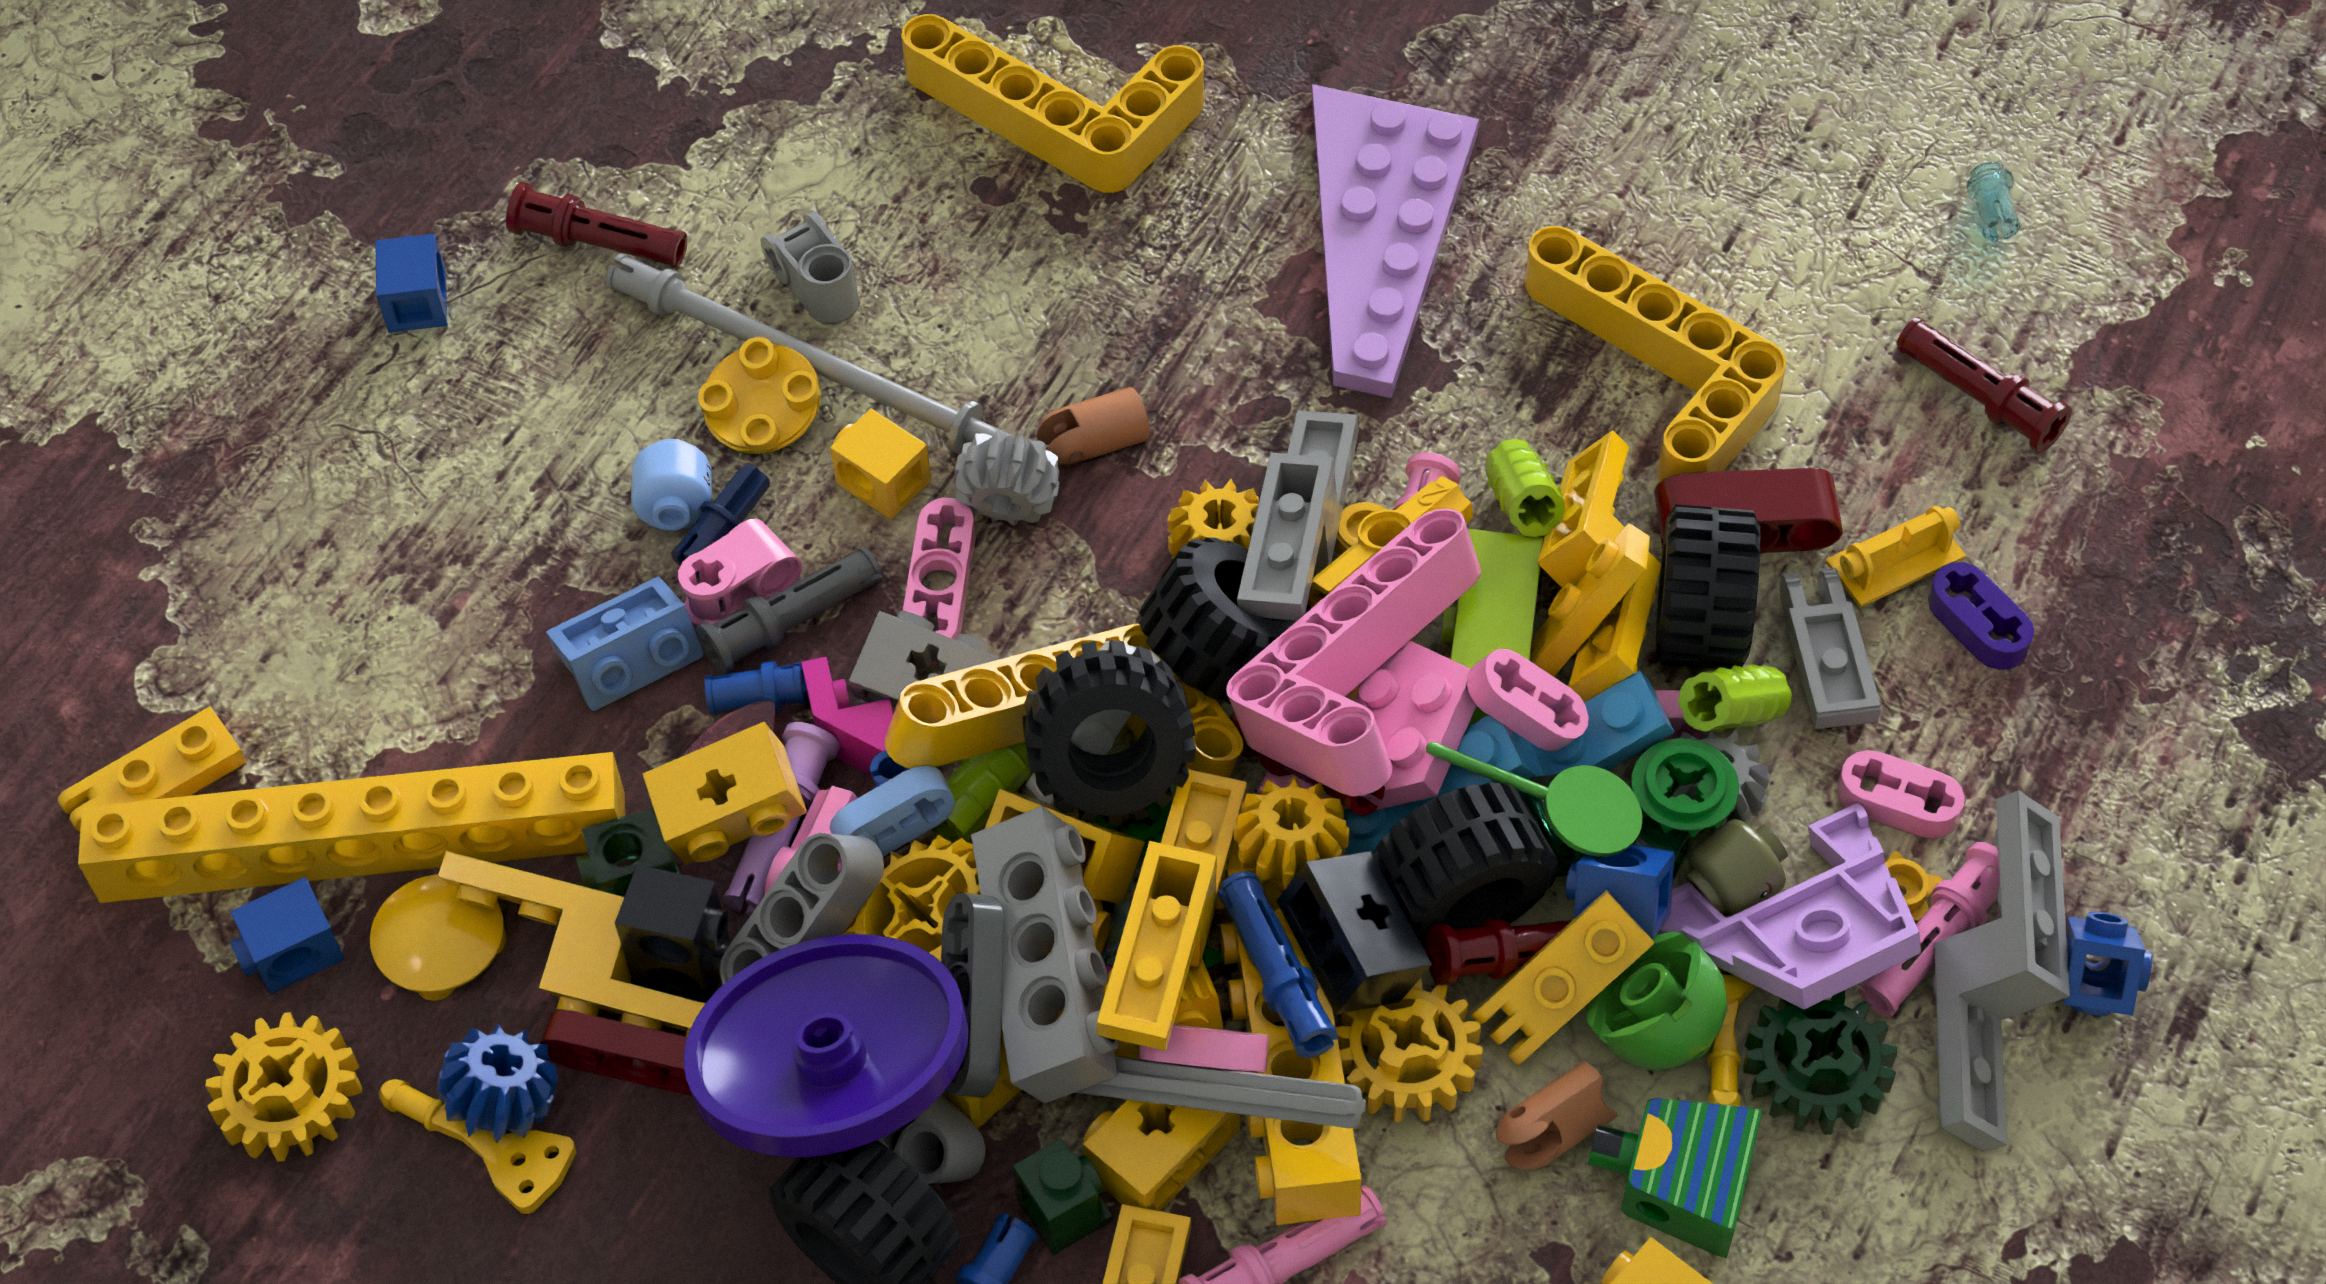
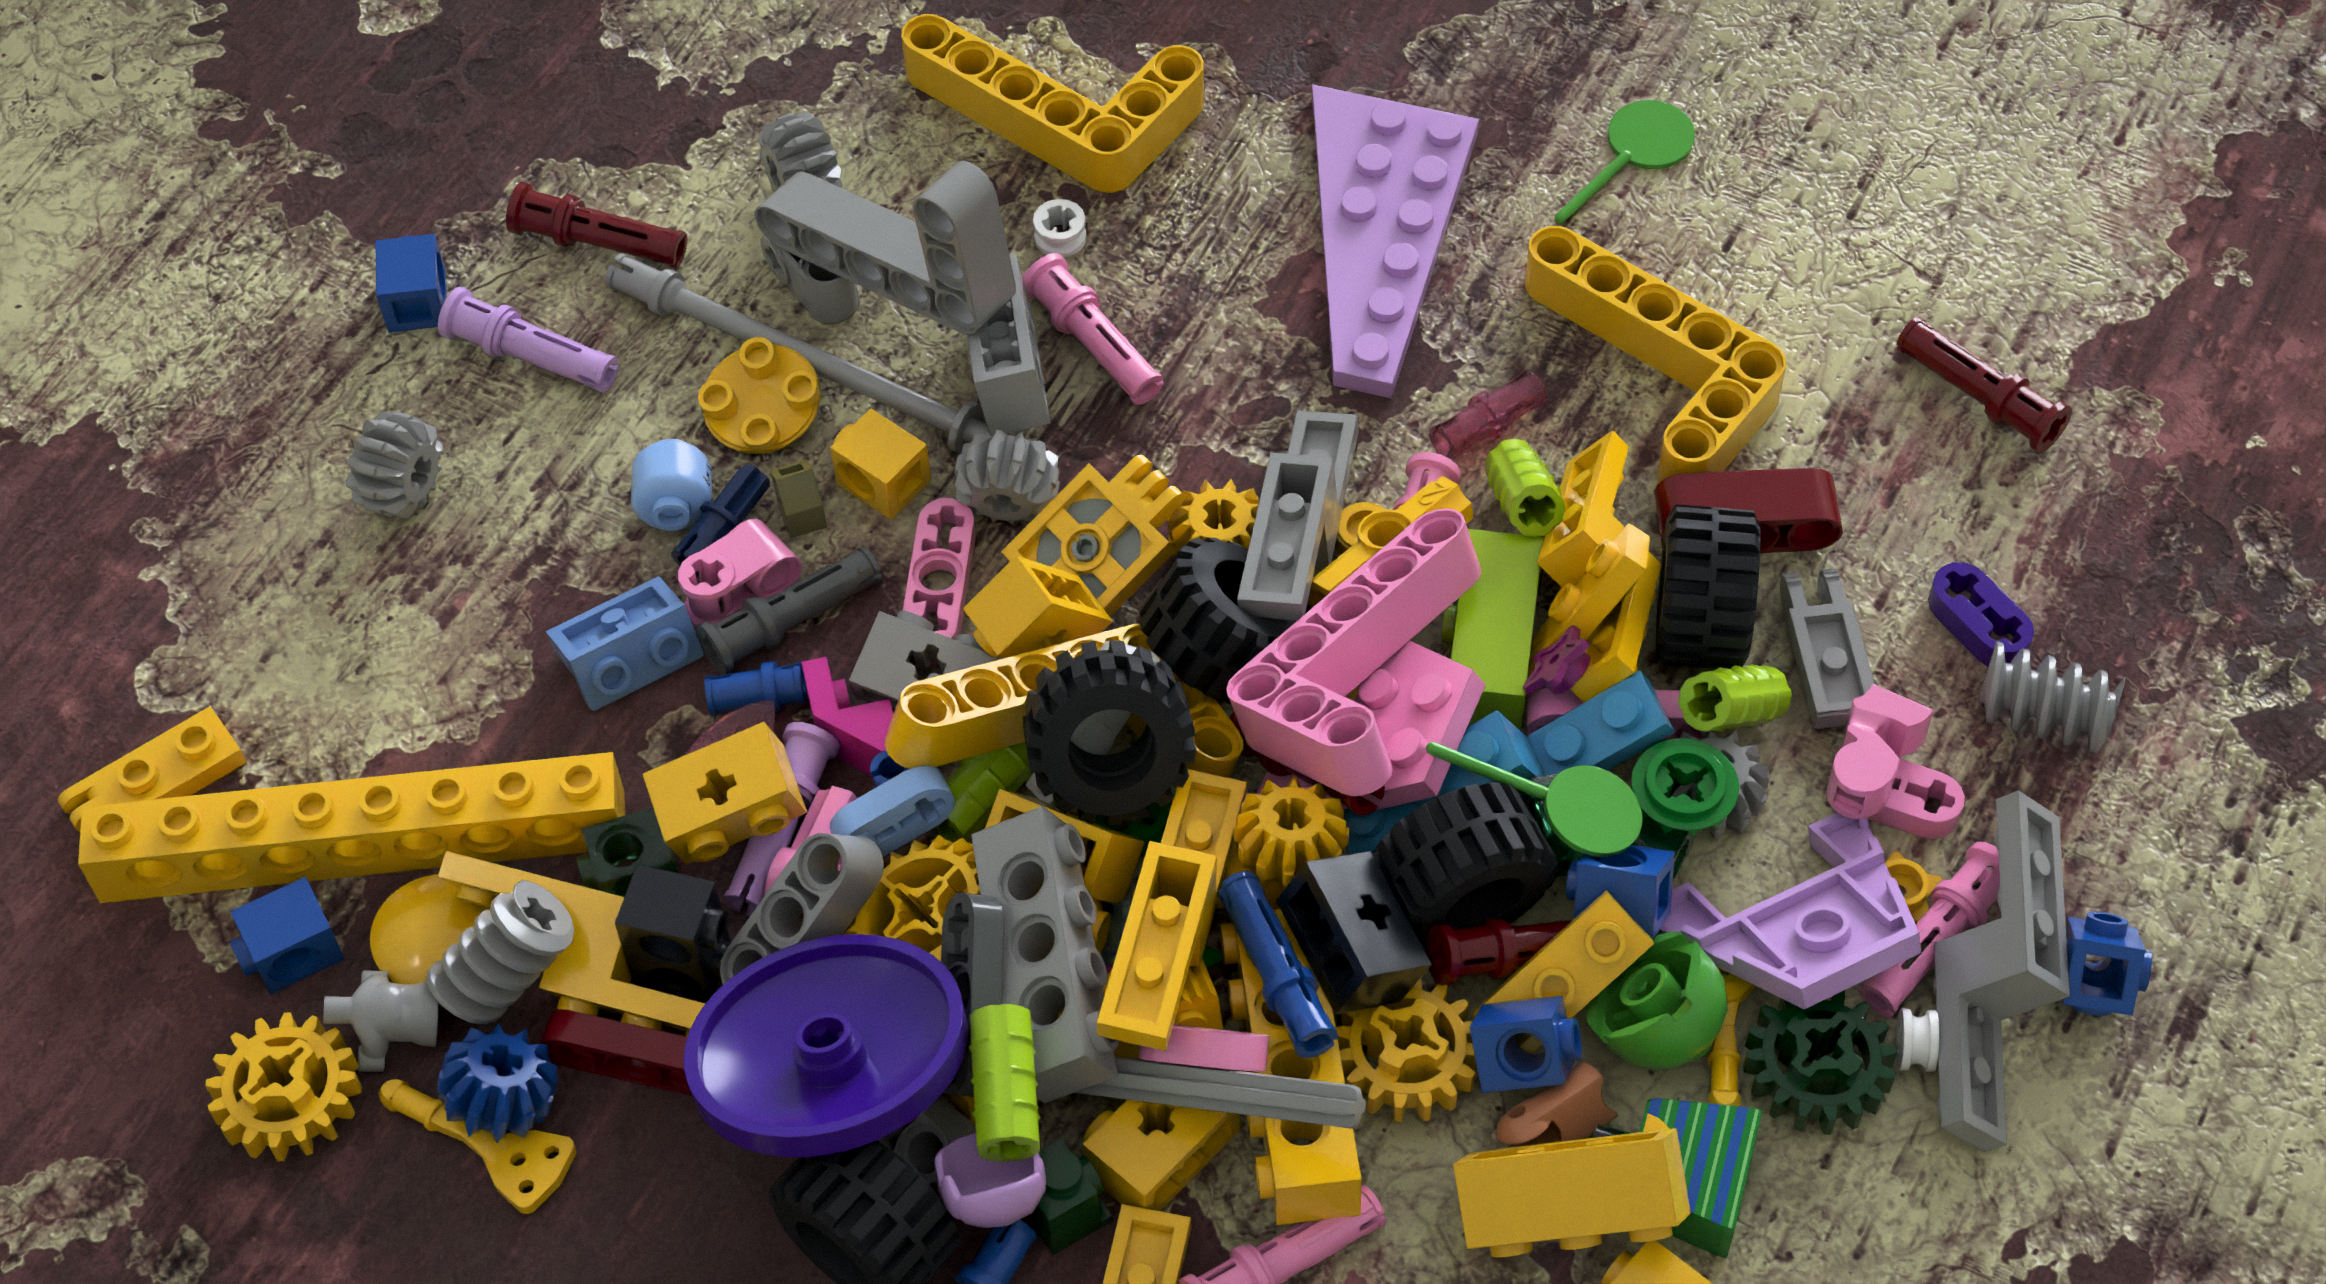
nougat piece [1036,387,1150,466] -> none
bright pink beam [1467,649,1589,751] -> none
olive head [1685,819,1788,916] -> none
yellow hinge [1825,506,1967,608] -> none
clear light blue pin [1966,162,2021,241] -> none
none -> light grey piece [323,970,438,1072]
none -> light grey gear [346,411,443,519]
none -> light grey piece [426,880,574,1025]
none -> lavender pin [438,287,619,393]
none -> light grey beam [754,161,1016,335]
none -> light grey gear [758,111,843,192]
none -> olive piece [769,459,827,538]
none -> lavender hair [934,1132,1046,1228]
none -> yellow brick [963,556,1113,660]
none -> light grey brick [967,253,1051,436]
none -> lime axle [969,1004,1041,1162]
none -> yellow piece [1001,454,1185,617]
none -> bright pink pin [1023,253,1164,405]
none -> white bush [1033,199,1087,258]
none -> clear pink pin [1429,370,1547,461]
none -> yellow brick [1453,1128,1691,1257]
none -> blue brick [1469,996,1582,1093]
none -> magenta plate [1523,625,1590,695]
none -> bright green piece [1555,100,1695,224]
none -> bright pink leg [1826,684,1934,819]
none -> white bush [1896,1008,1939,1073]
none -> light grey piece [1978,641,2126,754]

